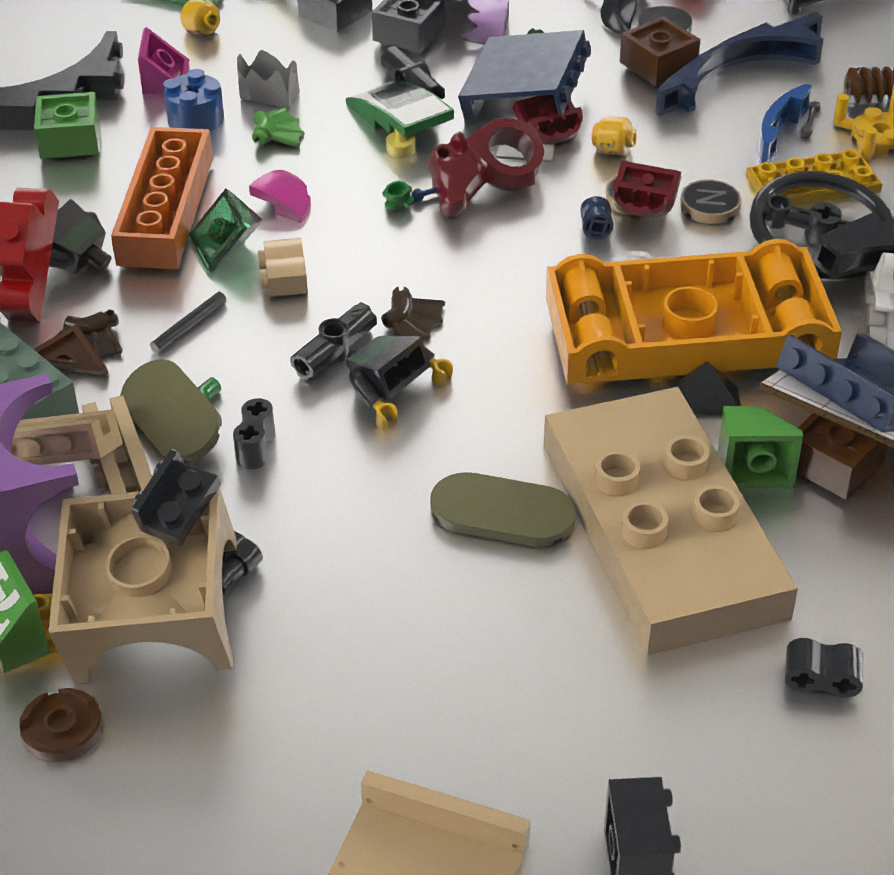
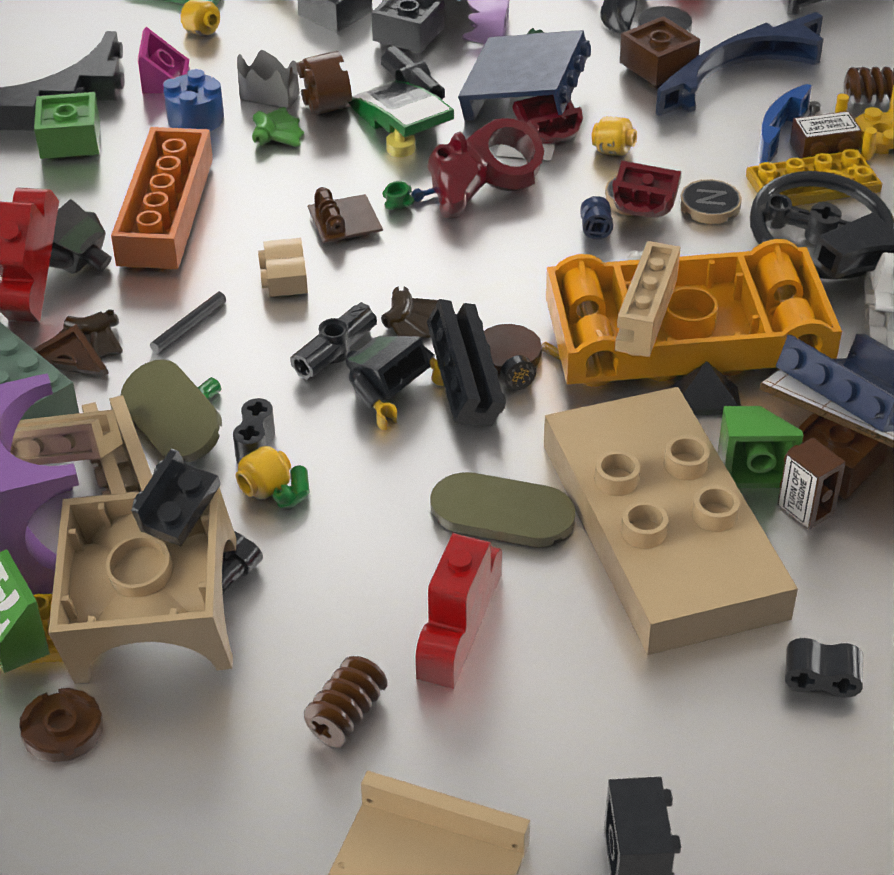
clear green slope [189,188,263,272] -> none
dark pink brick [249,169,311,223] -> none
none -> yellow head [235,446,291,499]
none -> green arm [273,465,310,509]
none -> reddish brown brick [297,51,352,115]
none -> reddish brown piece [304,656,388,748]
none -> hinge [307,187,383,243]
none -> red brick [415,533,502,689]
none -> black brick [426,299,506,427]
none -> reddish brown tile [484,324,542,375]
none -> black tile [500,355,536,391]
none -> yellow leg [542,342,561,360]
none -> tan brick [615,241,681,357]
none -> reddish brown brick [778,437,846,530]
none -> brick [790,111,862,159]

